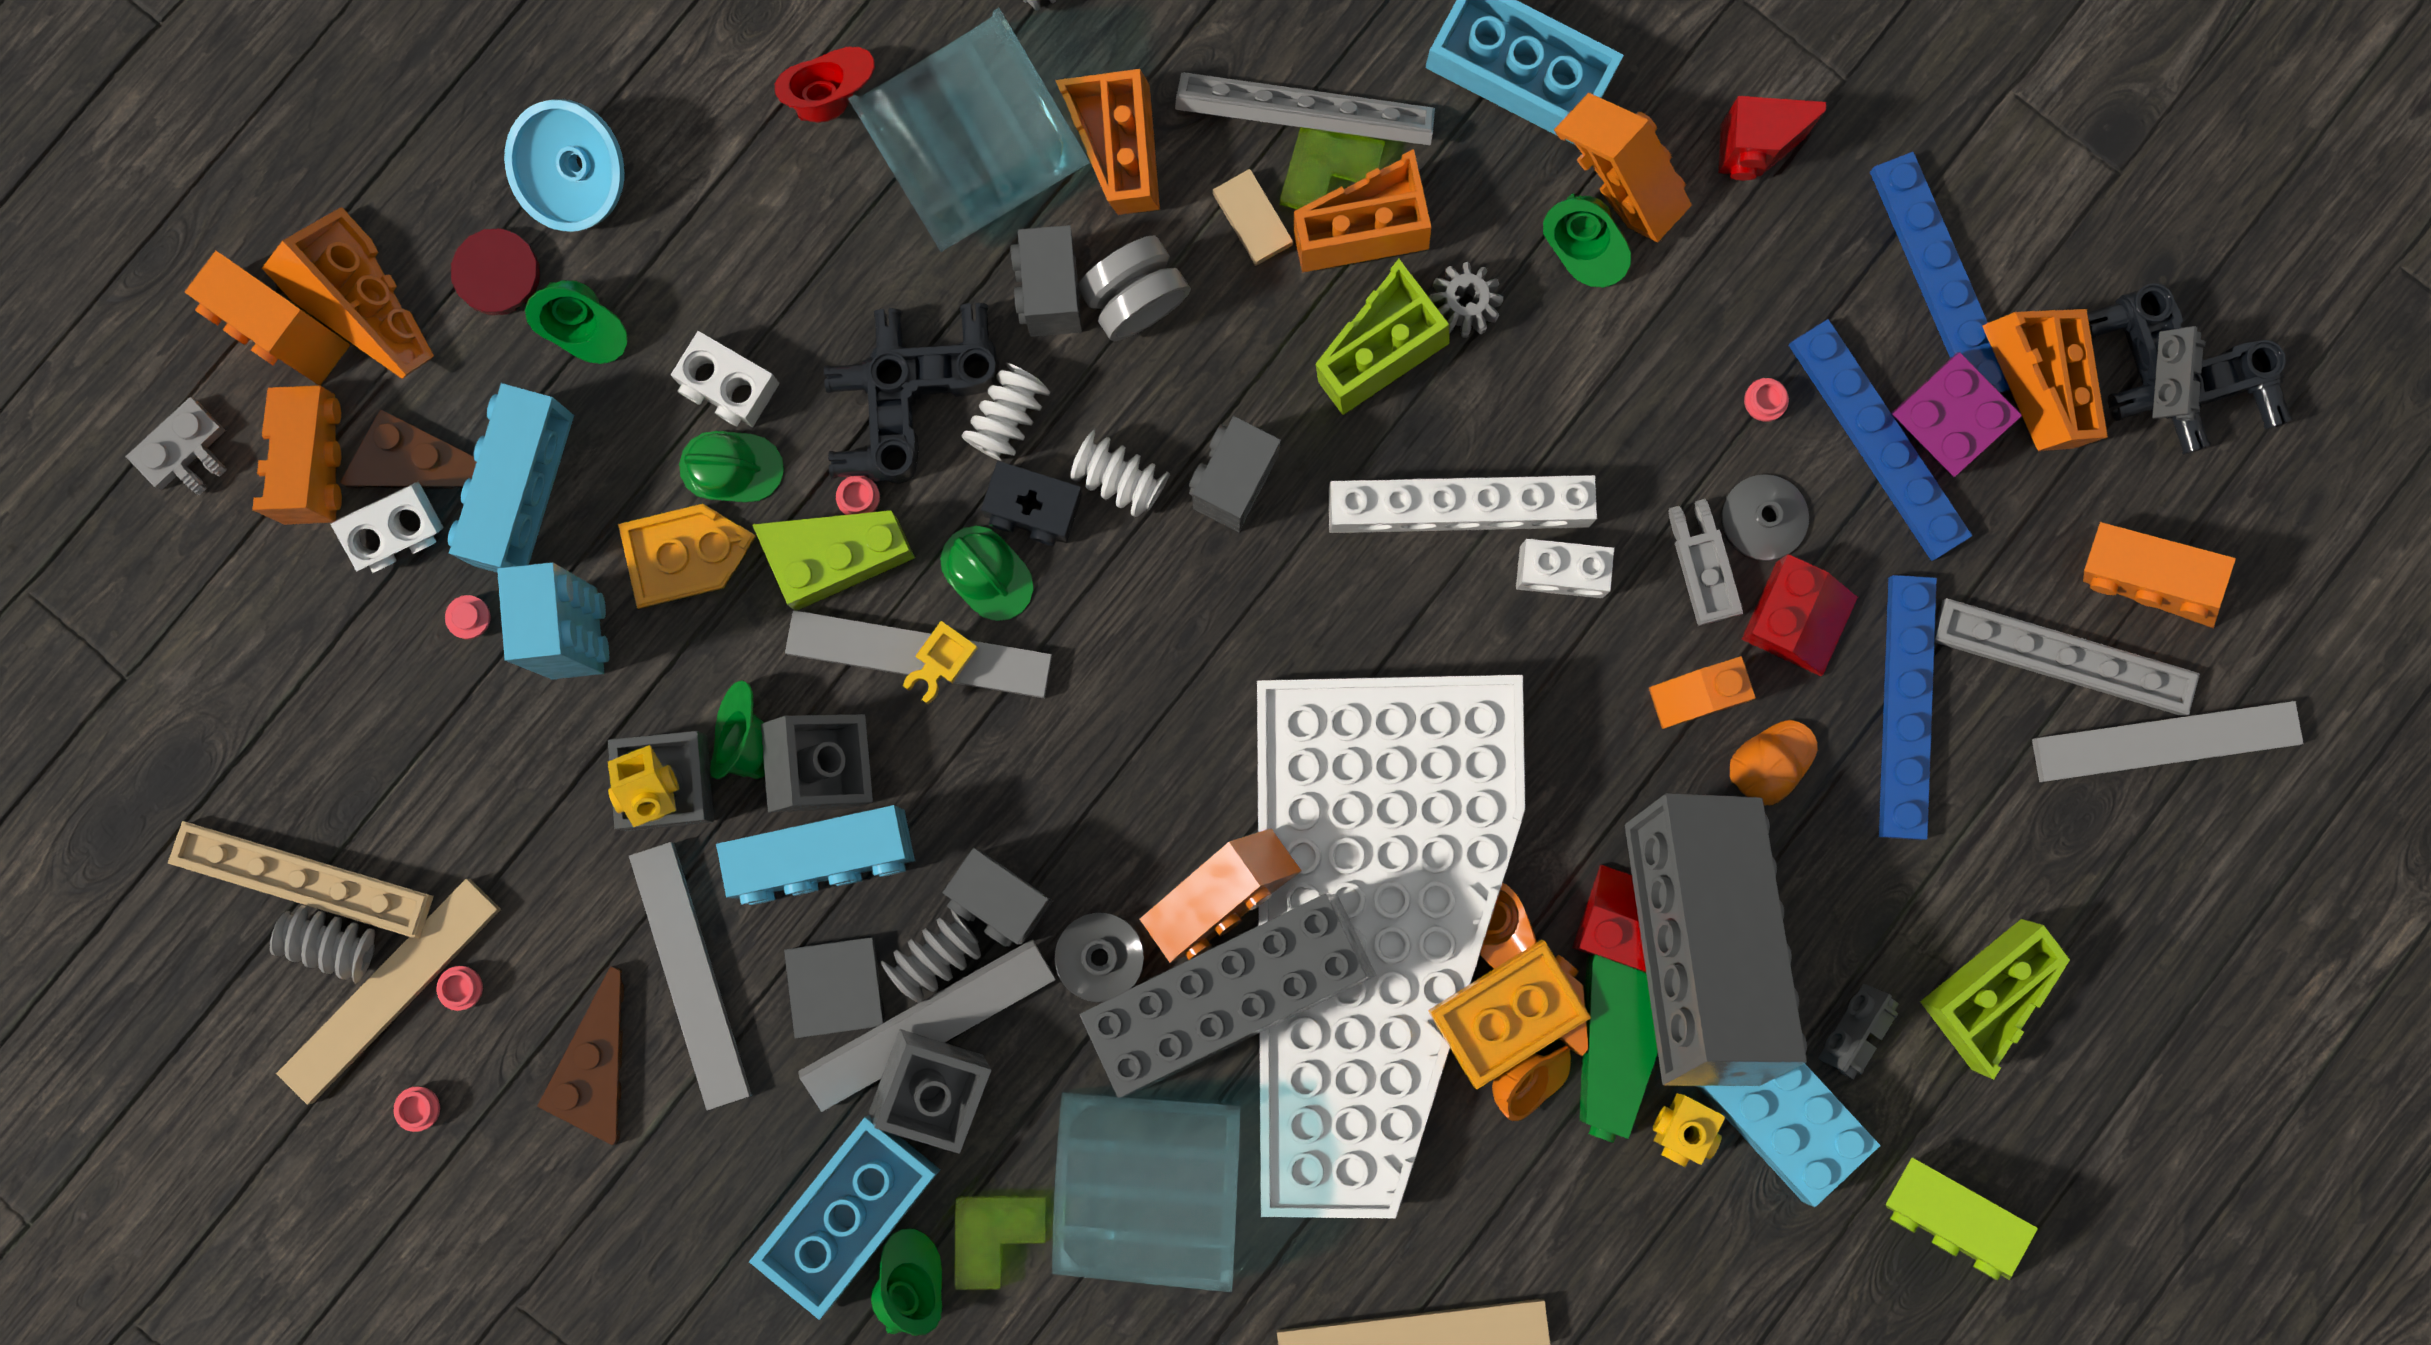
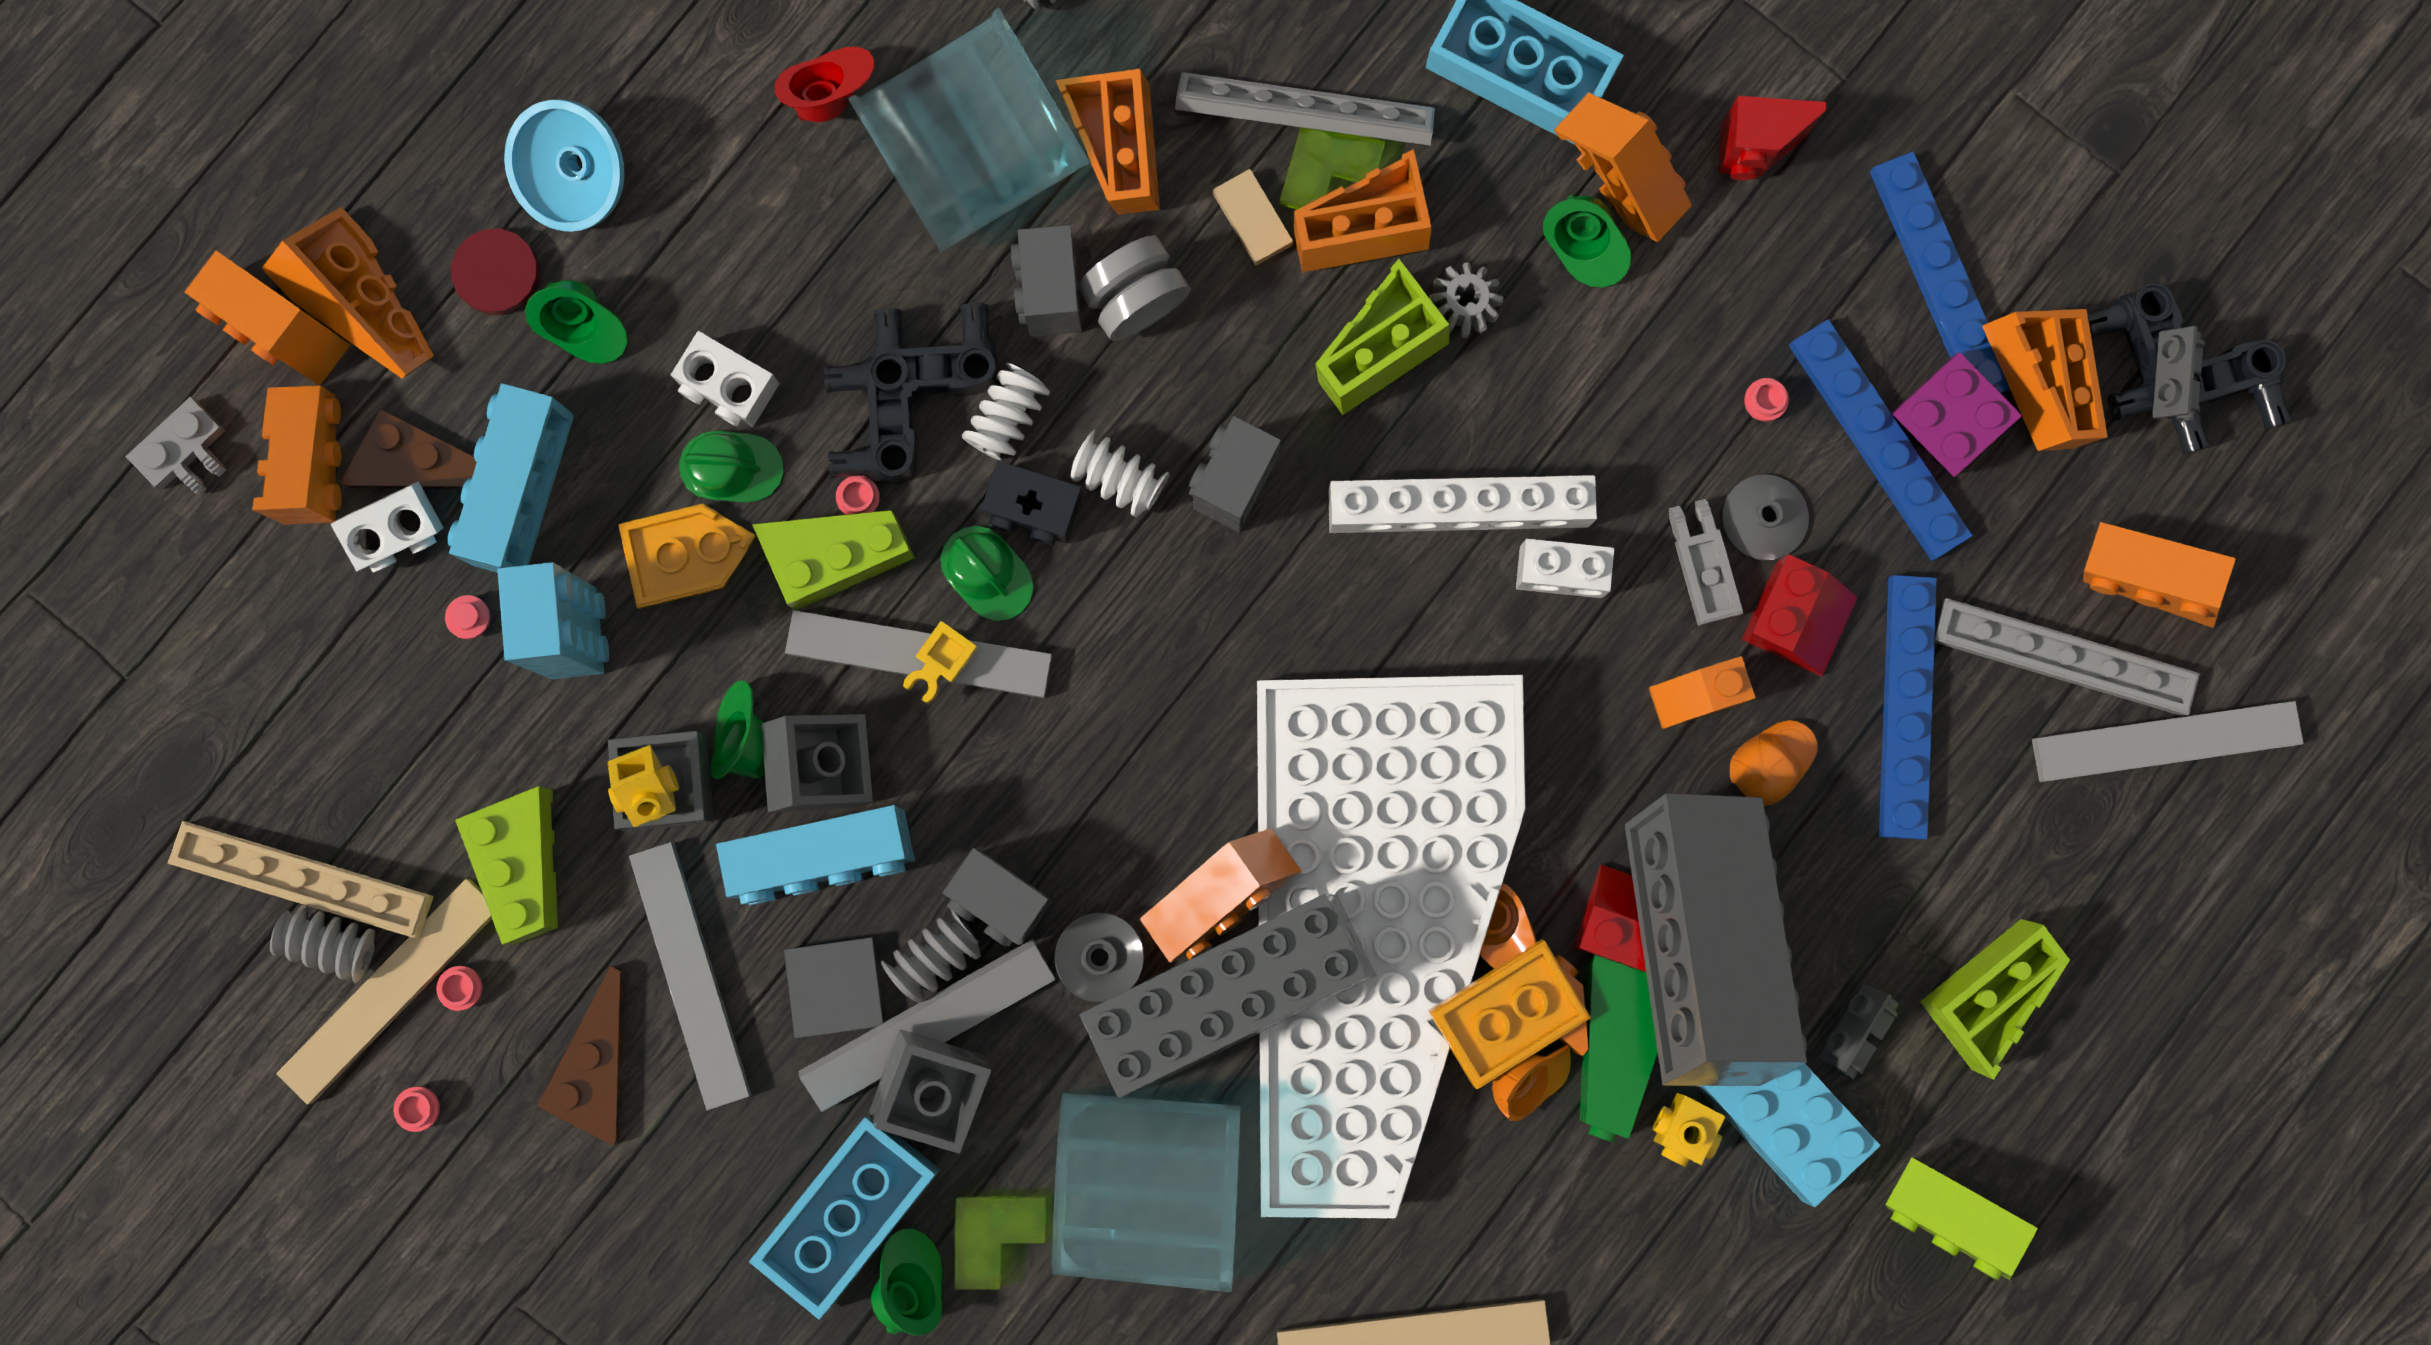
none -> lime wedge [455,786,558,945]

